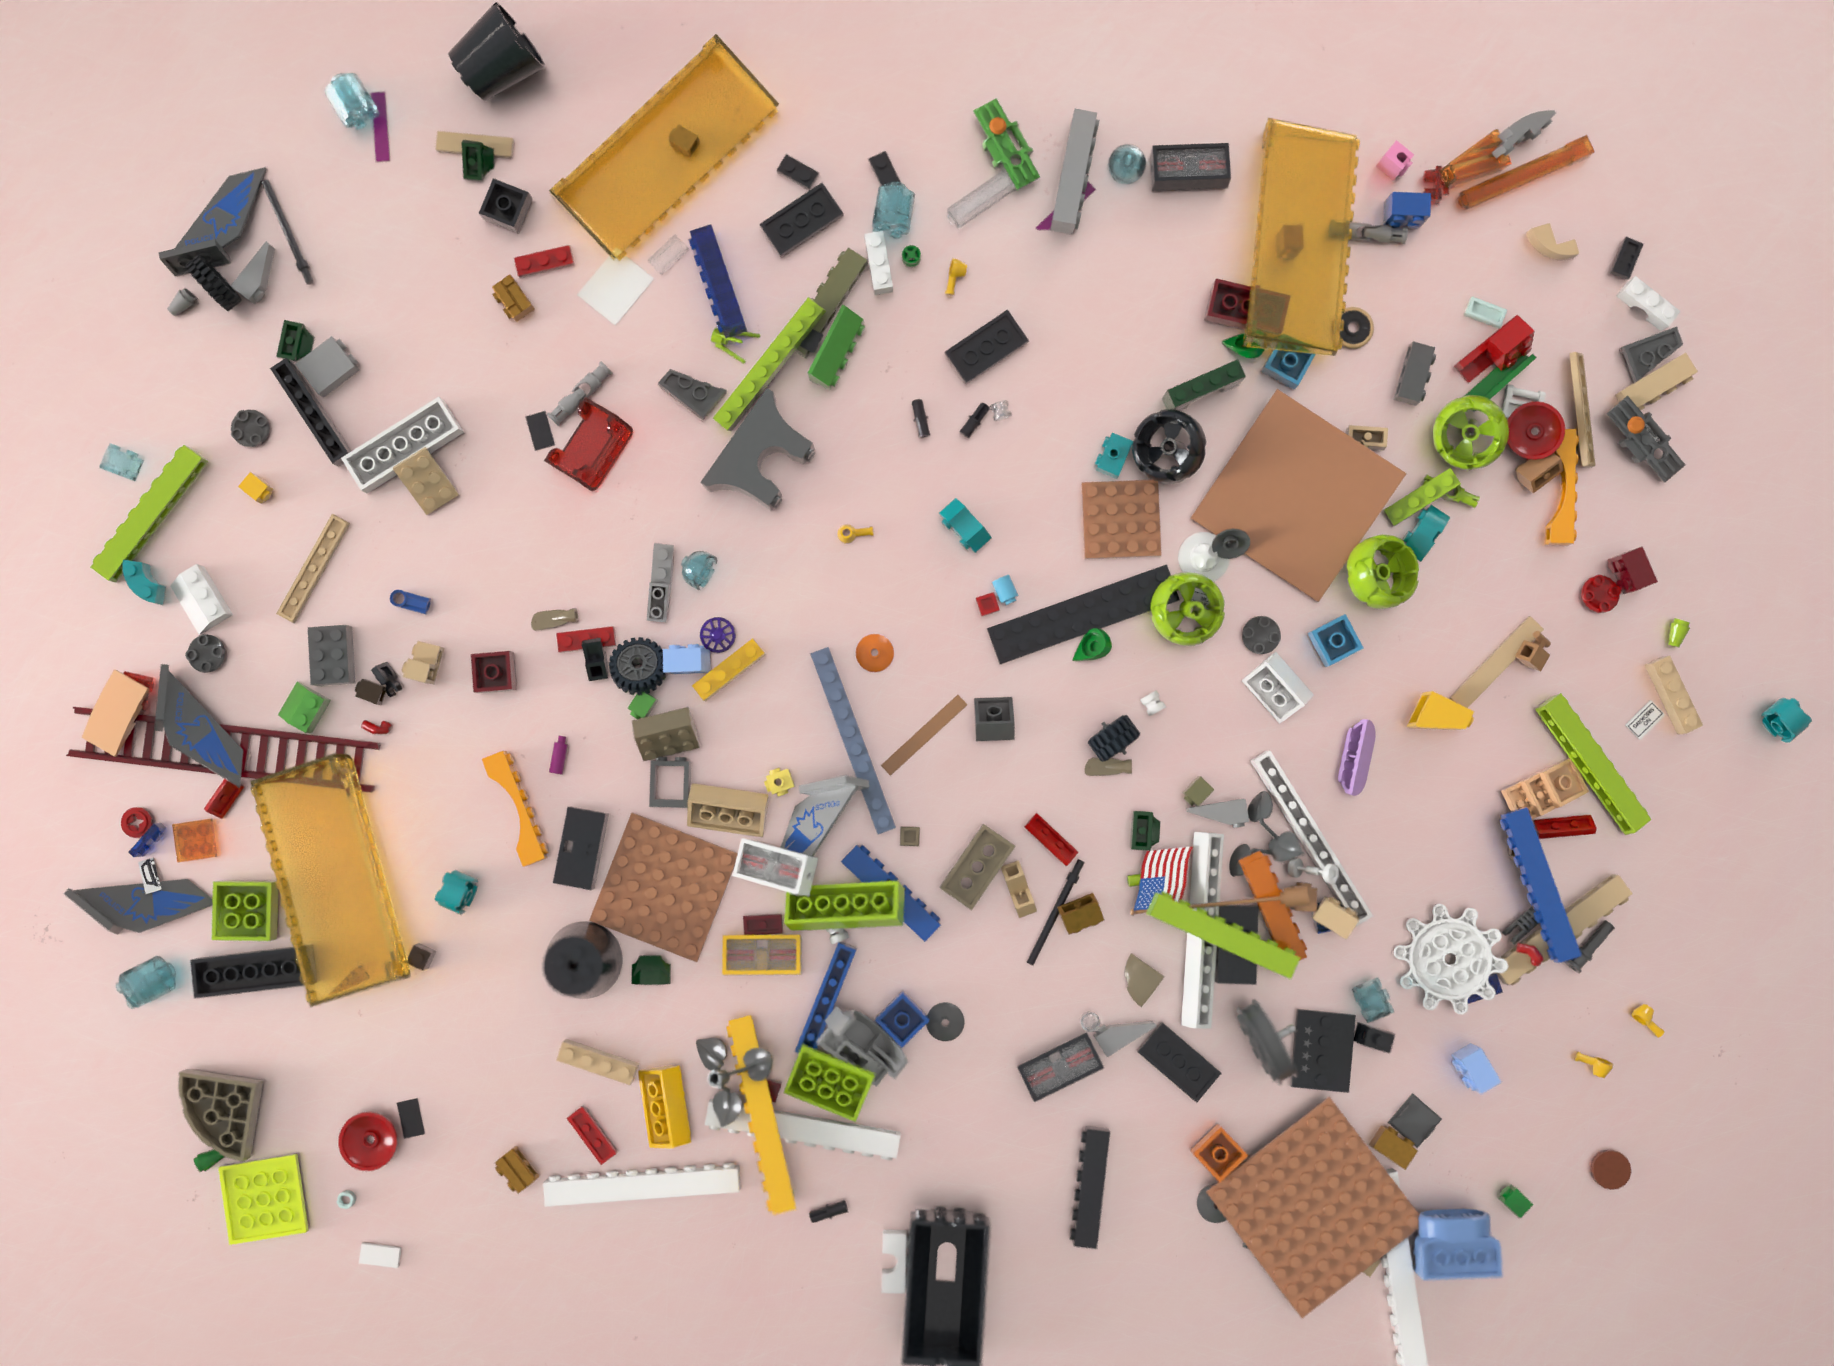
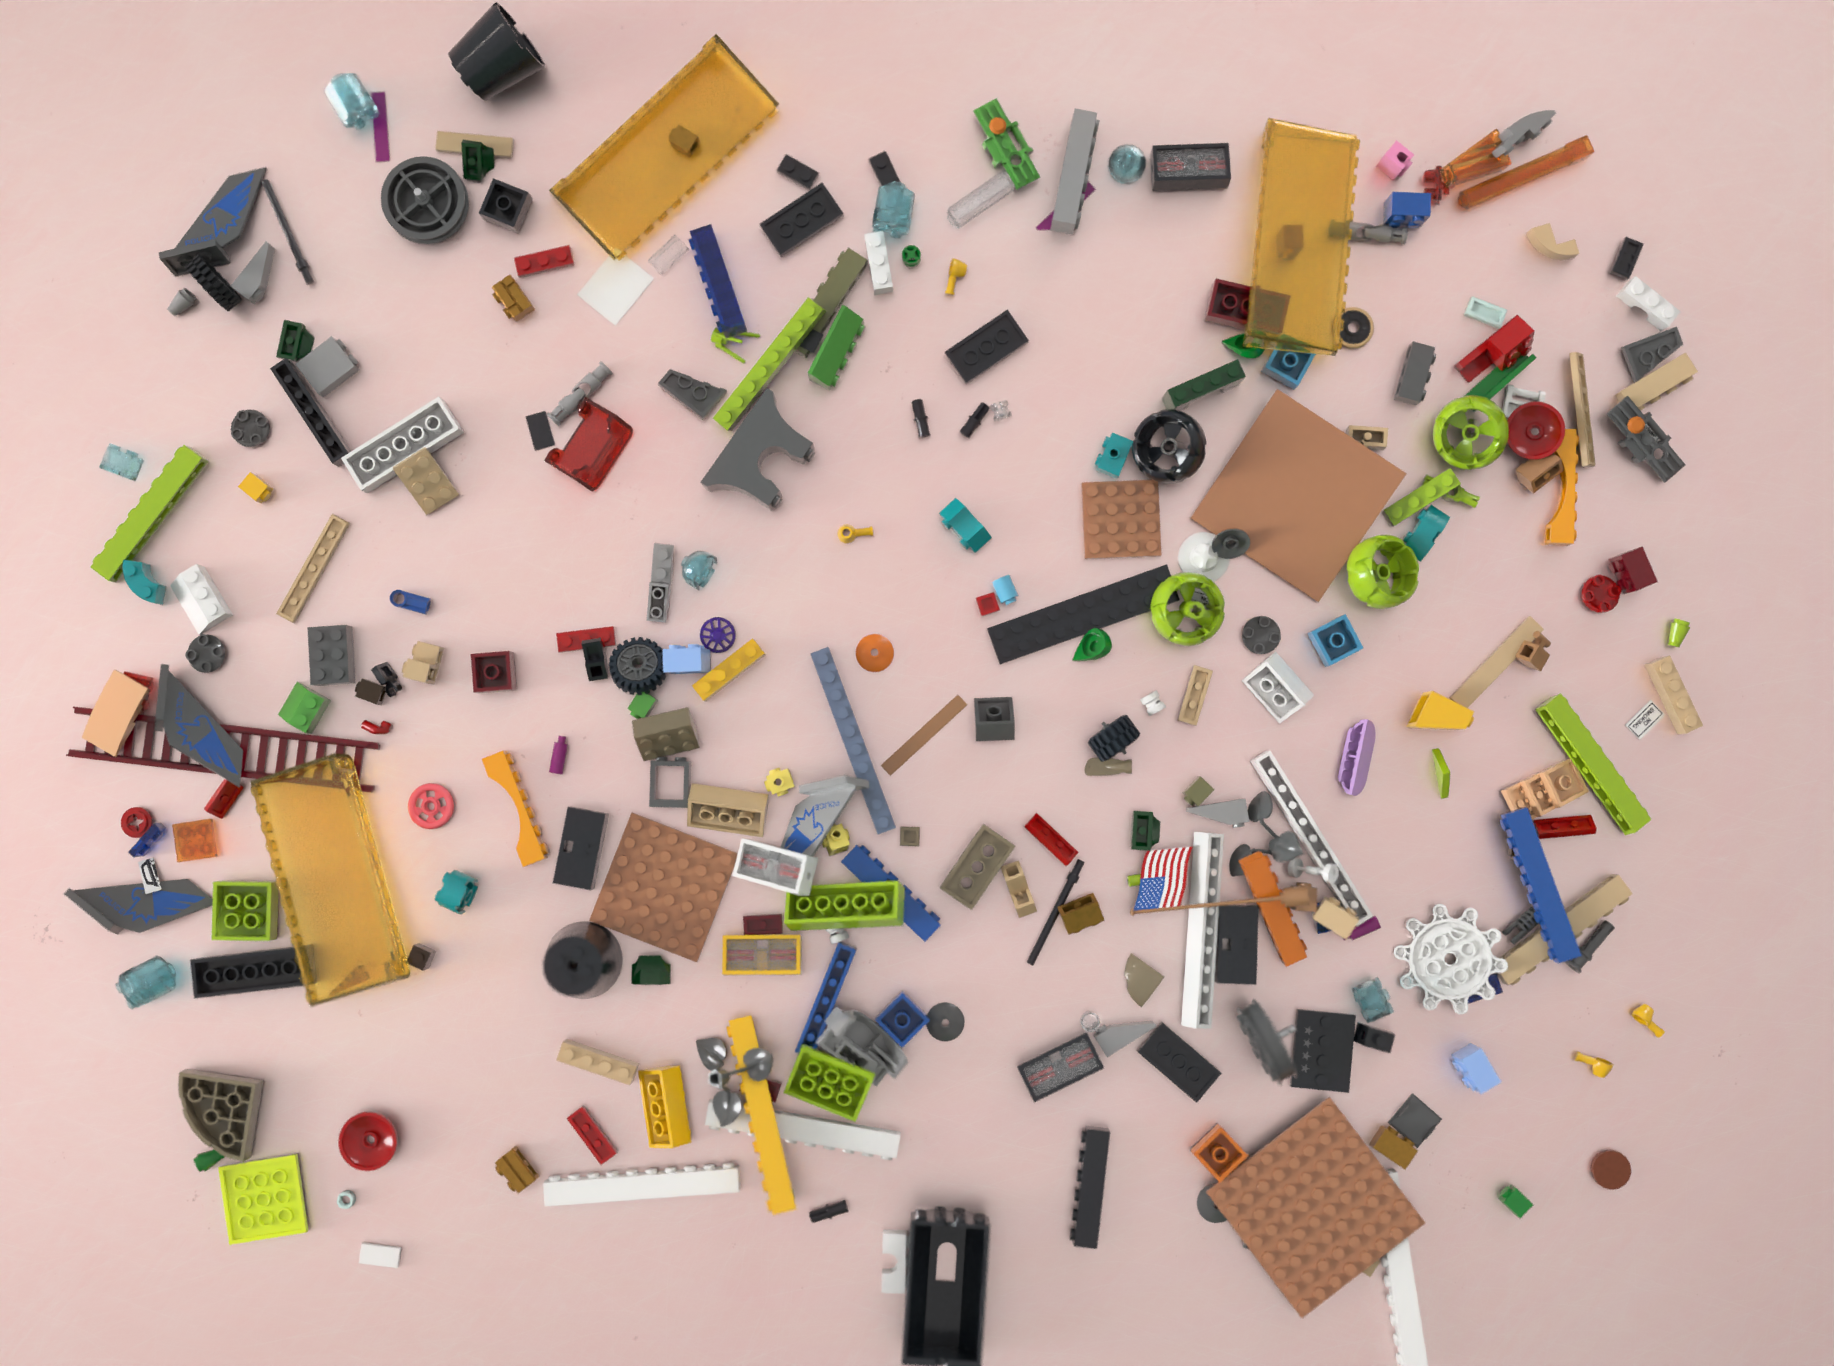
black sticker [397,1098,425,1139] -> none
dark tan piece [531,608,579,631] -> none
lime brick [1146,891,1300,979] -> none
medium blue brick [1412,1209,1503,1280] -> none
red arm [1516,943,1543,966] -> none
teal brick [1762,698,1812,743] -> none
none -> dark grey wheel [381,156,469,244]
none -> coral plate [408,783,454,829]
none -> light yellow brick [822,824,850,856]
none -> tan plate [1177,665,1213,726]
none -> magenta cylinder [1342,915,1381,941]
none -> lime tile [1432,748,1450,799]

